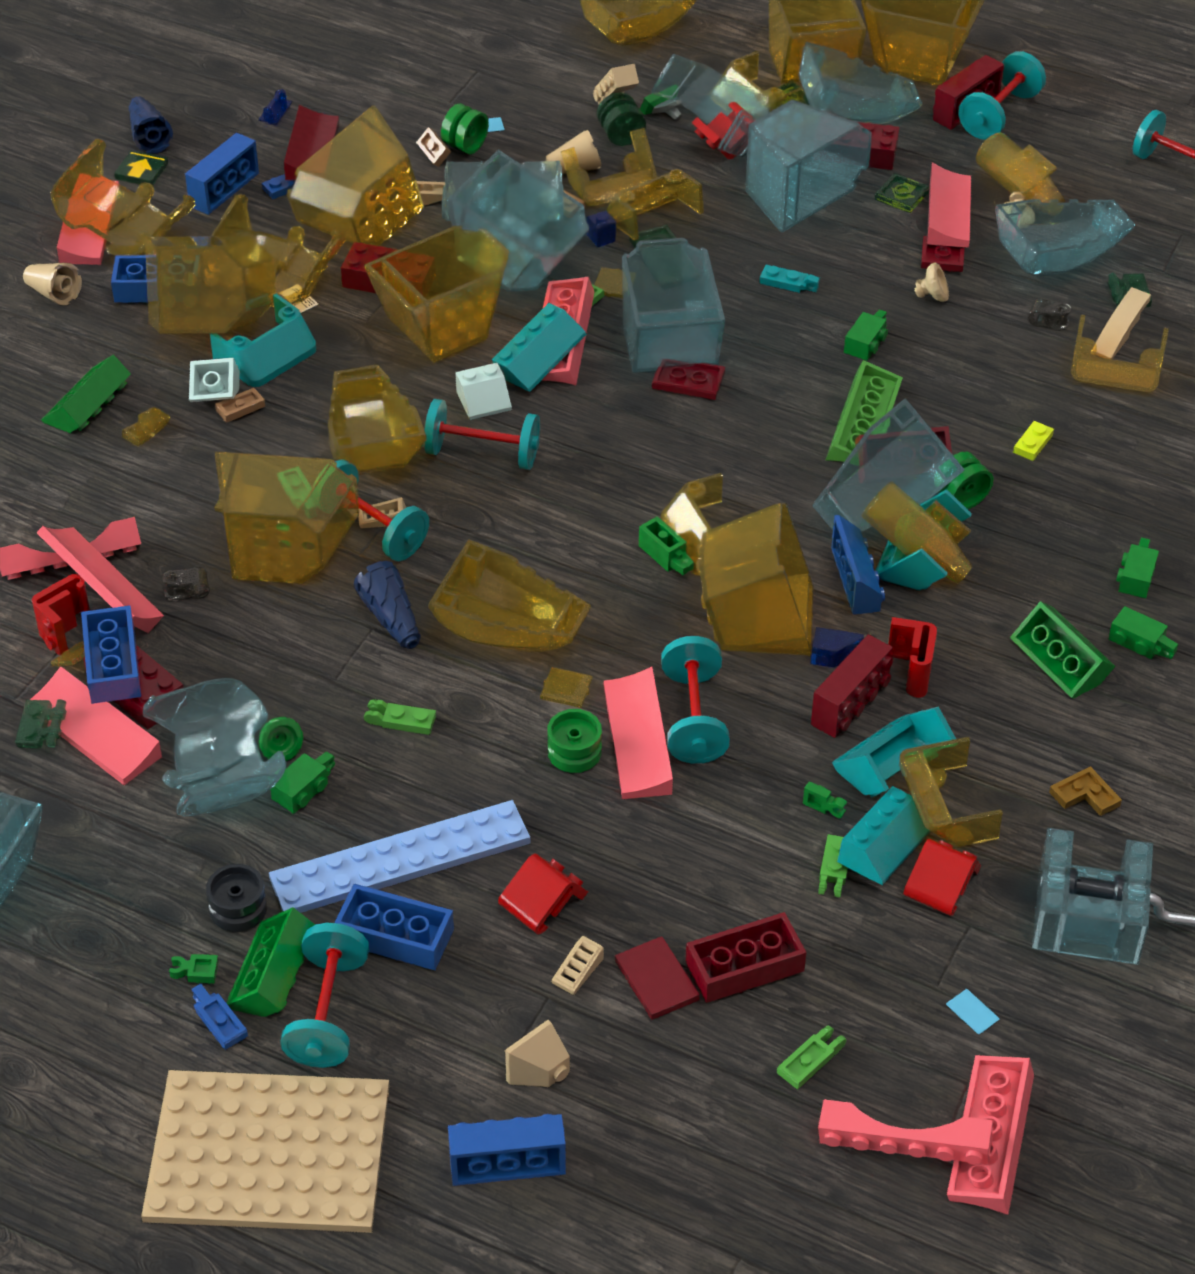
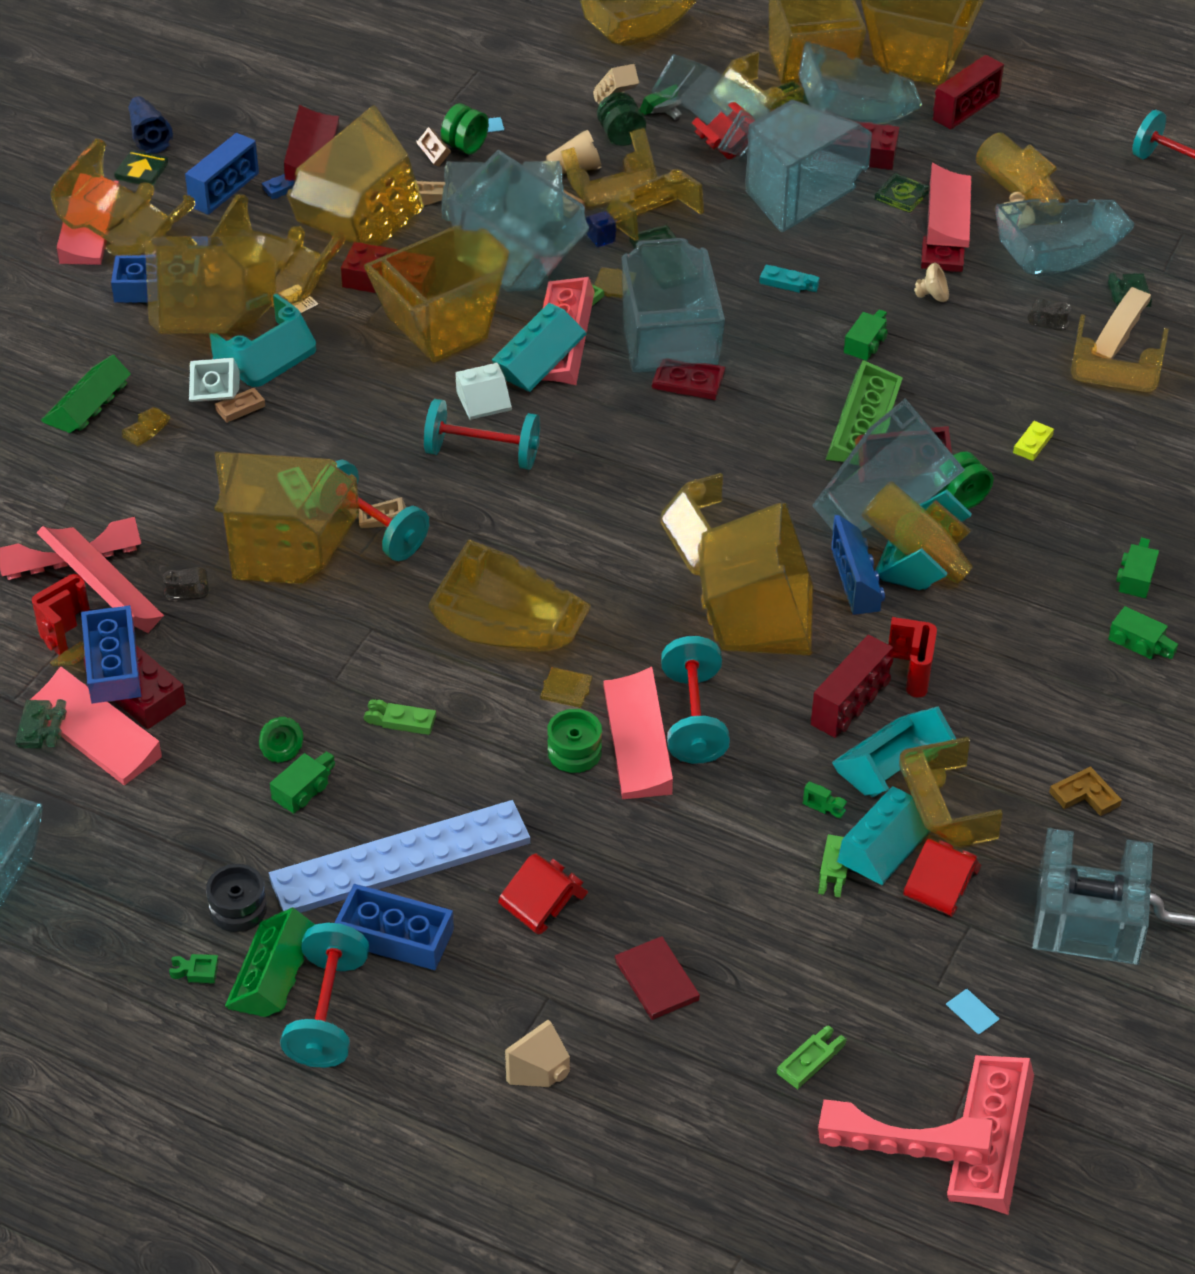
tan cone [23,263,82,305] -> none
tan plate [141,1070,389,1233] -> none
clear light blue piece [143,678,286,816] -> none
blue hinge [192,984,248,1050] -> none
clear blue hinge [259,89,292,125] -> none
clear yellow windscreen [328,364,426,475] -> none
dark blue cone [353,561,421,649] -> none
blue brick [448,1114,566,1186] -> none
tan slope [552,936,604,995] -> none
green hinge [639,517,694,575] -> none
dark red brick [685,912,807,1003] -> none
clear blue slope [811,627,864,668] -> none
teal piece [958,51,1046,140] -> none
green slope [1010,601,1116,699] -> none

